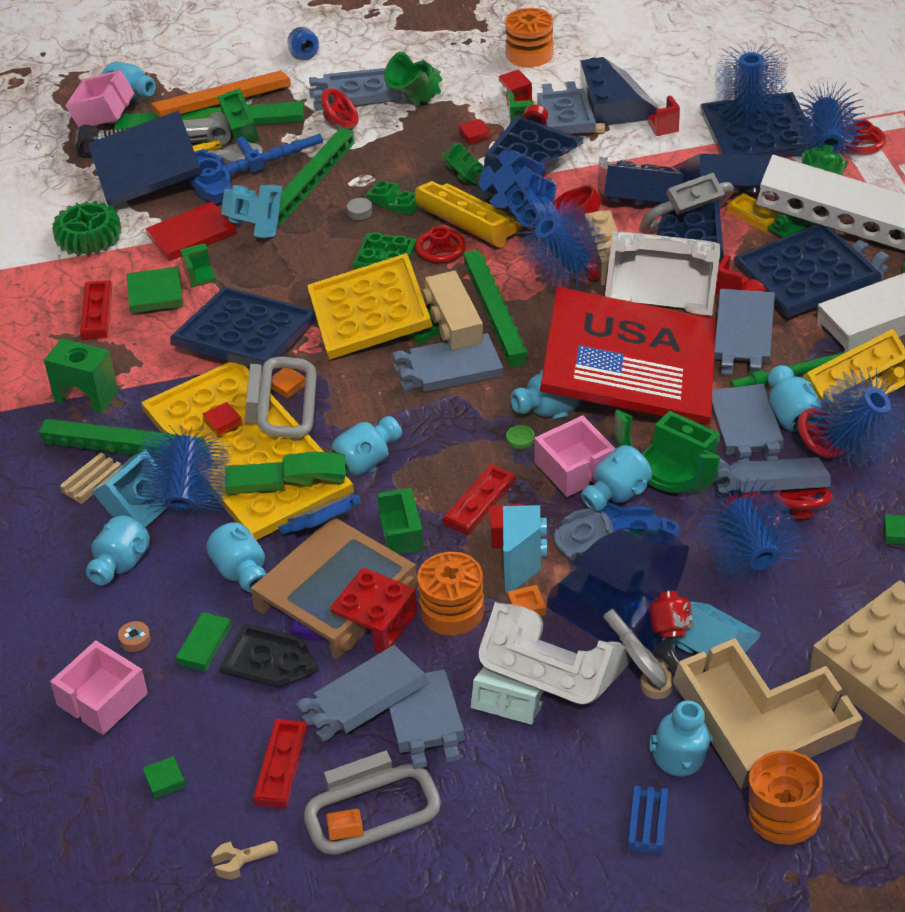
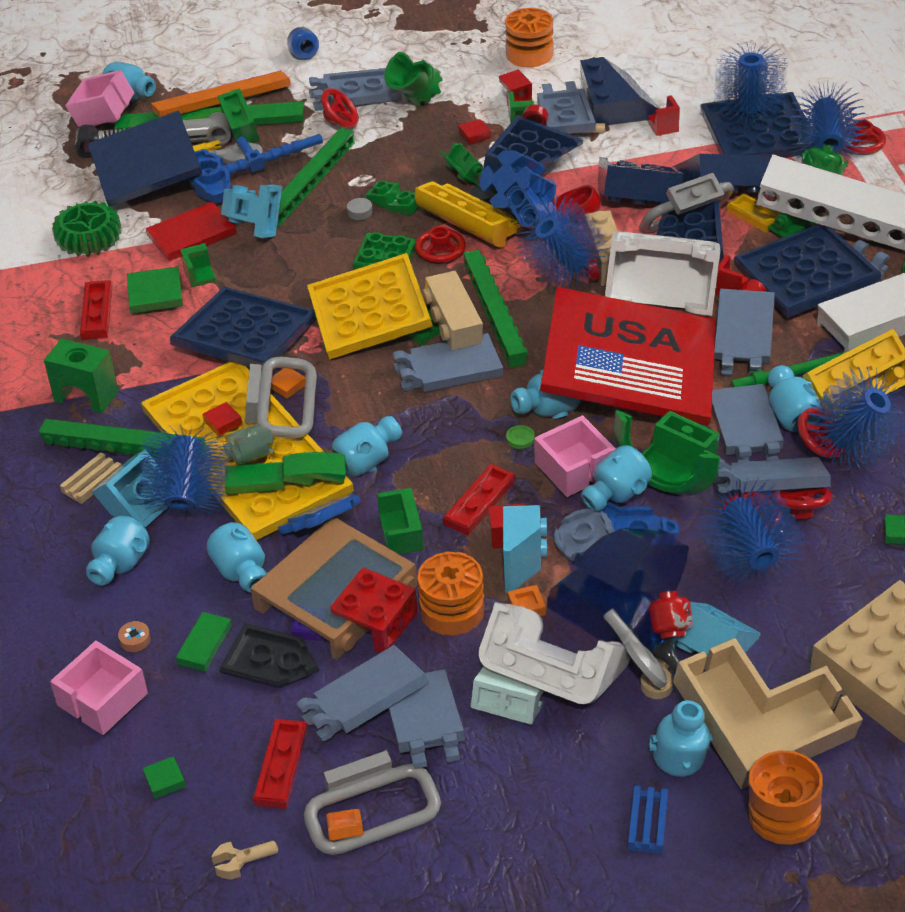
none -> sand green cylinder [223,424,274,465]

